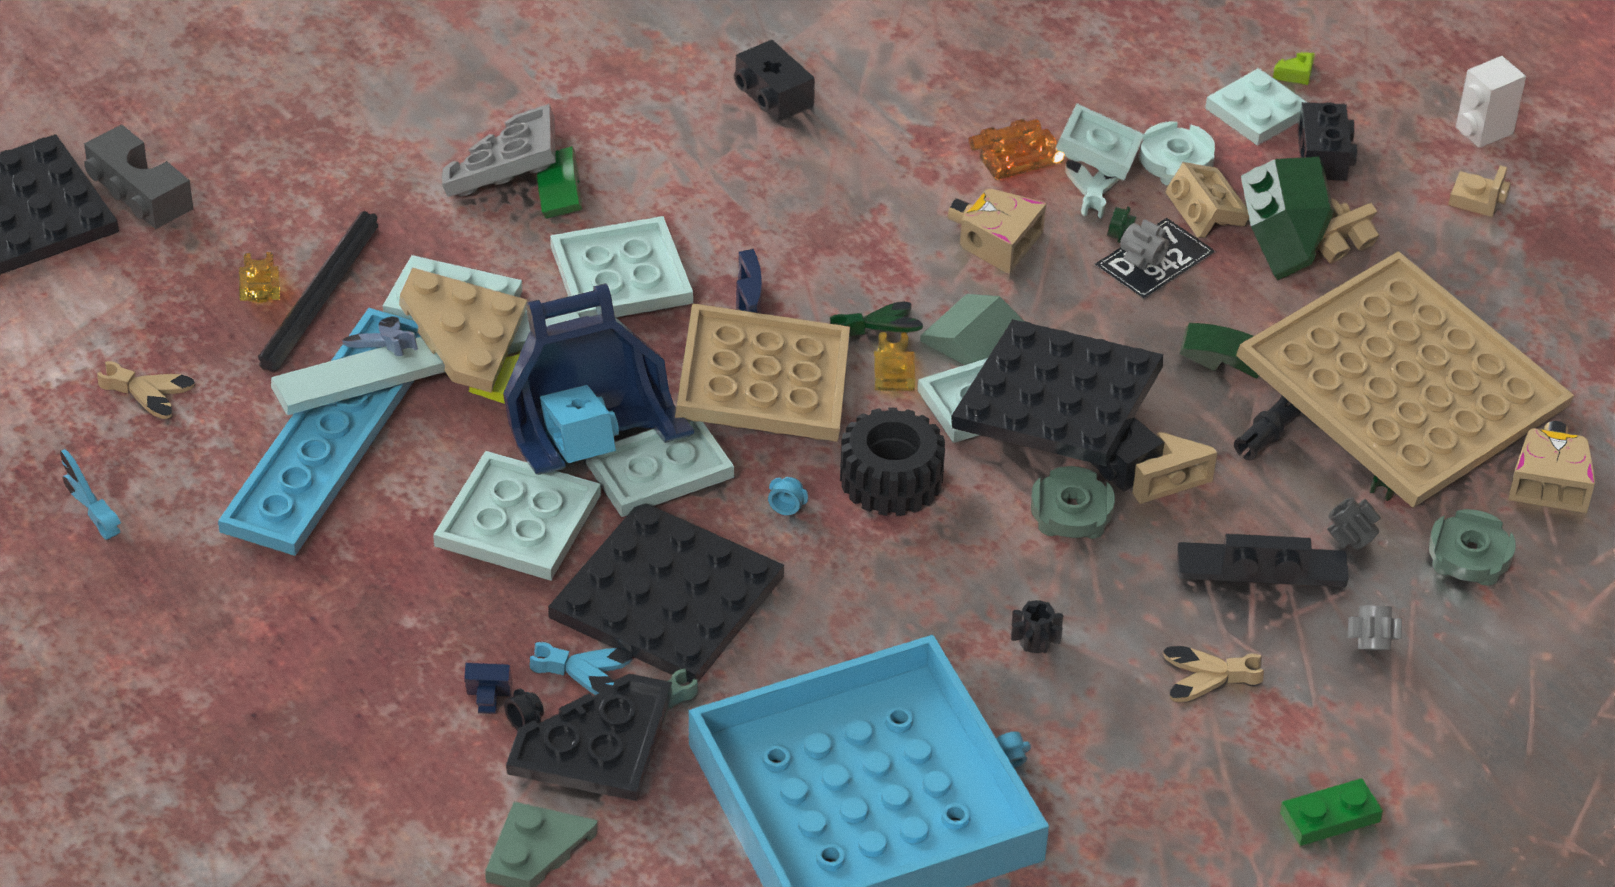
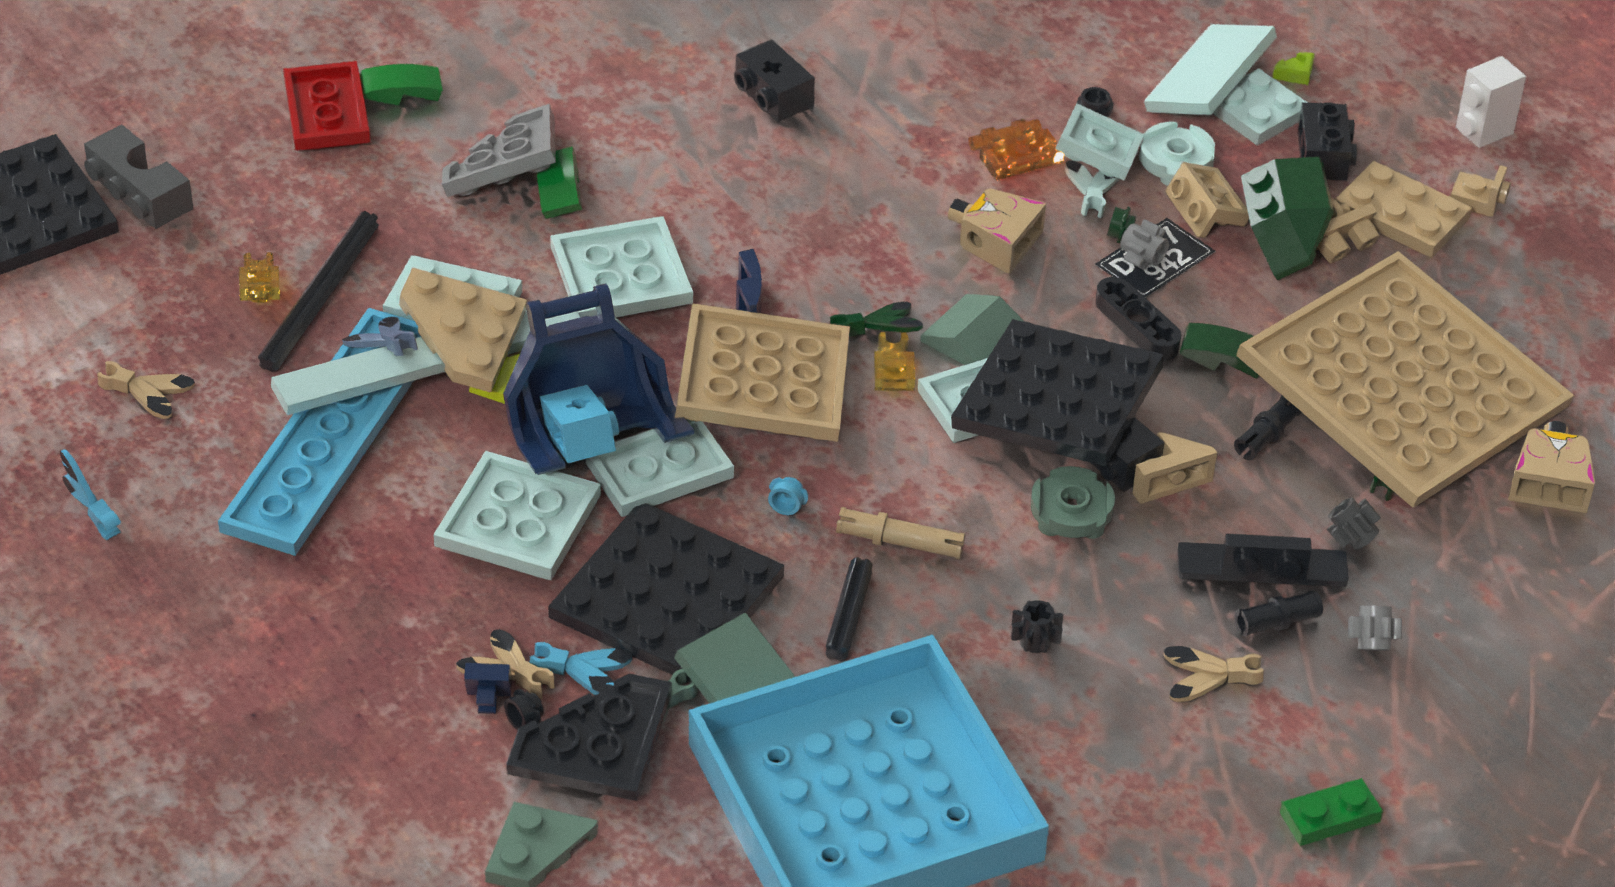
black tyre [840,407,945,516] -> none
medium azure plate [996,731,1031,769] -> none
sand green plate [1429,509,1516,586] -> none
none -> red plate [283,61,371,151]
none -> green slope [359,64,443,106]
none -> tan piece [456,629,555,698]
none -> sand green tile [674,613,795,704]
none -> black axle [825,557,873,661]
none -> tan pin [836,507,965,560]
none -> black plate [1077,87,1114,117]
none -> black beam [1095,277,1182,361]
none -> light aqua tile [1144,24,1277,115]
none -> black pin [1234,590,1323,636]
none -> tan plate [1335,161,1472,258]

